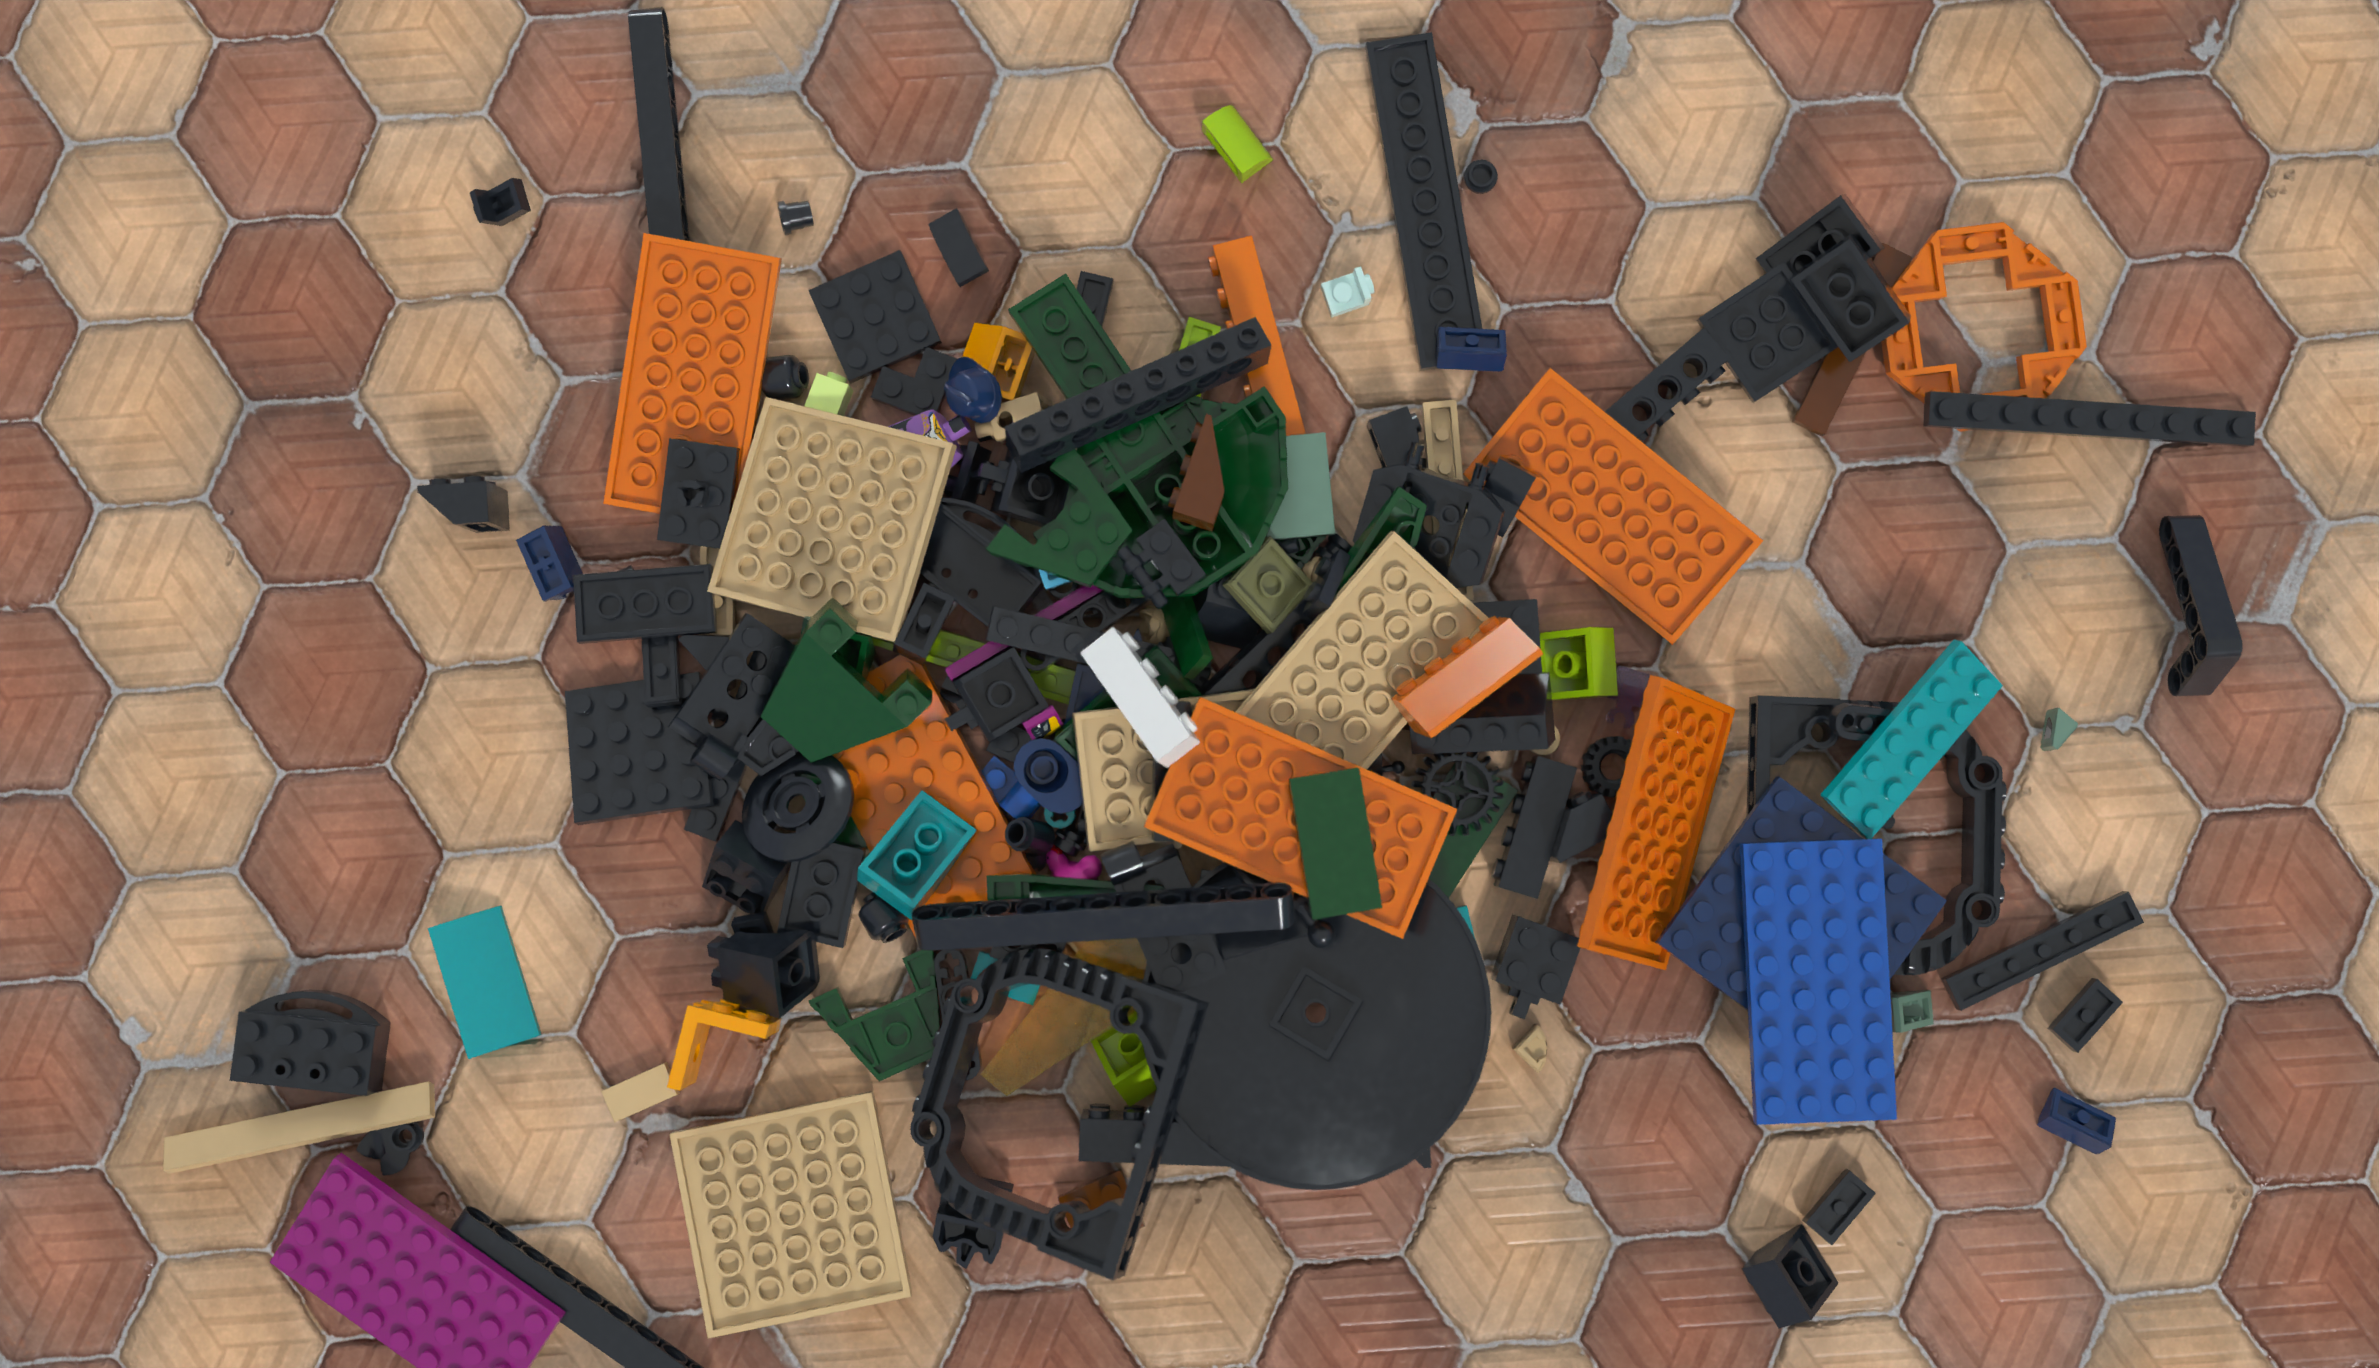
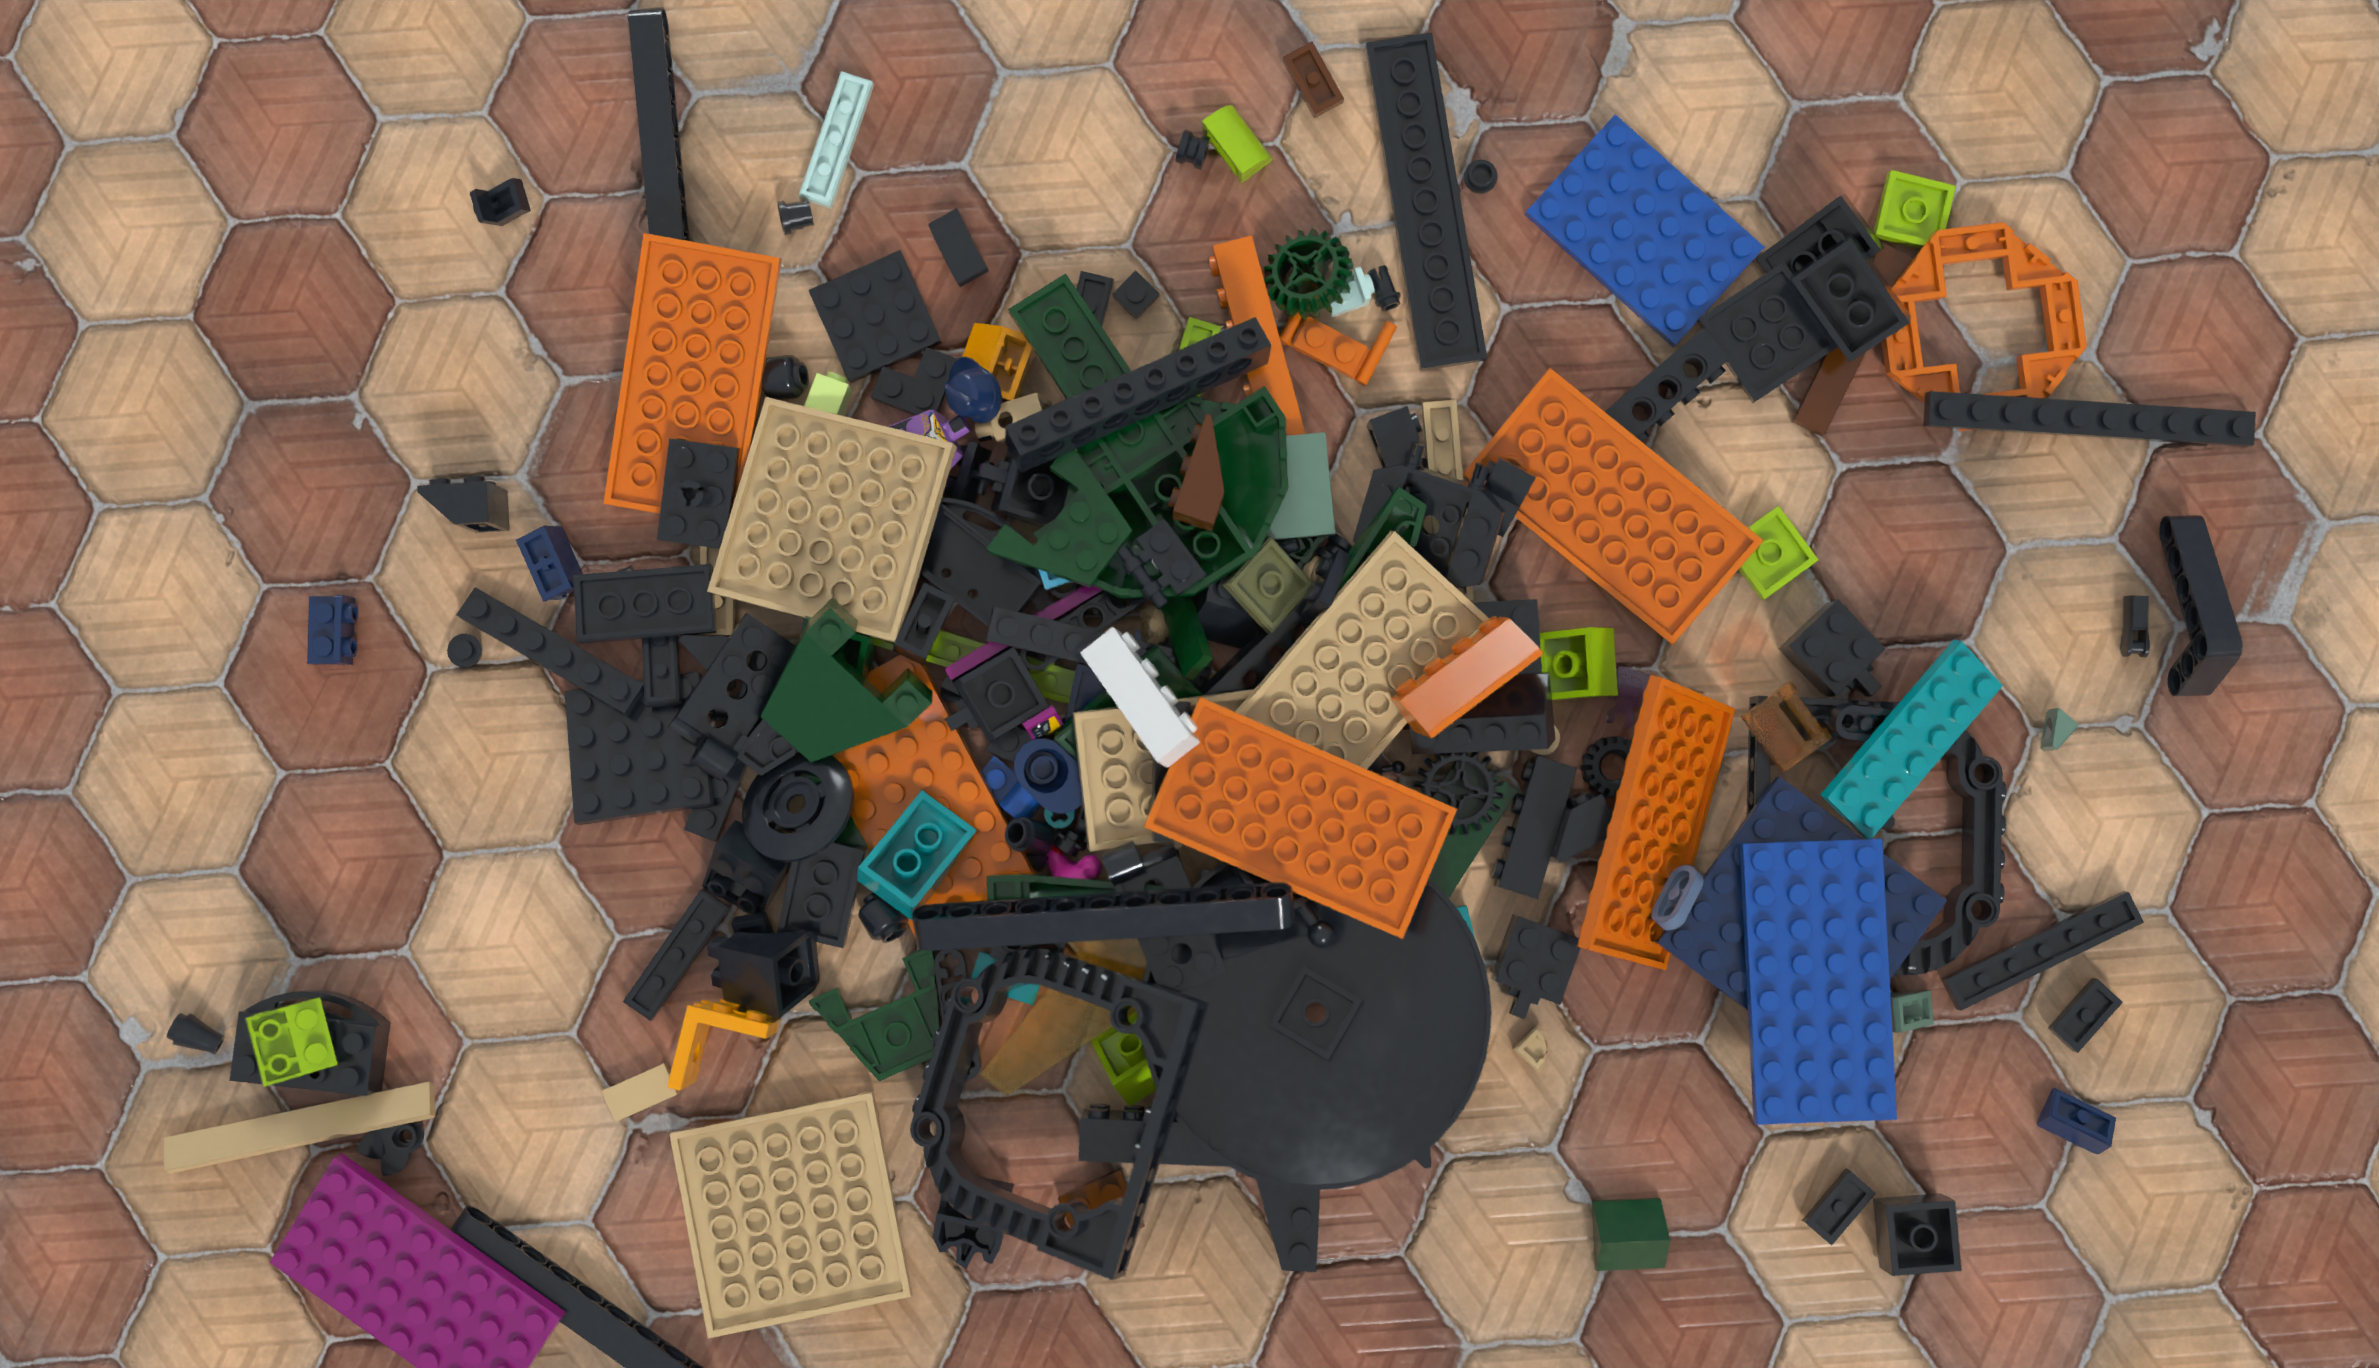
teal slope [428,905,542,1059] -> none
dark green tile [1288,768,1382,920] -> none
dark blue slope [1436,327,1507,372] -> none
black slope [1742,1224,1839,1328] -> none
none -> black cone [166,1013,225,1055]
none -> lime plate [245,997,338,1087]
none -> dark blue bracket [307,595,358,665]
none -> black plate [447,634,483,668]
none -> black plate [456,587,644,716]
none -> black tile [623,889,731,1021]
none -> light aqua tile [798,71,874,209]
none -> black plate [1112,270,1160,320]
none -> black wheel [1175,130,1211,170]
none -> black wedge [1256,1179,1320,1272]
none -> dark green gear [1264,228,1354,320]
none -> orange plate [1279,292,1397,386]
none -> reddish brown plate [1282,41,1344,118]
none -> black pin [1367,265,1401,311]
none -> blue plate [1524,114,1764,347]
none -> dark green slope [1592,1198,1670,1271]
none -> sand blue plate [1651,865,1704,931]
none -> lime plate [1738,506,1819,601]
none -> clear orange plate [1741,681,1832,772]
none -> black hinge [1778,599,1885,697]
none -> lime plate [1873,170,1956,249]
none -> black brick [1873,1193,1962,1276]
none -> black bar [2120,595,2150,658]

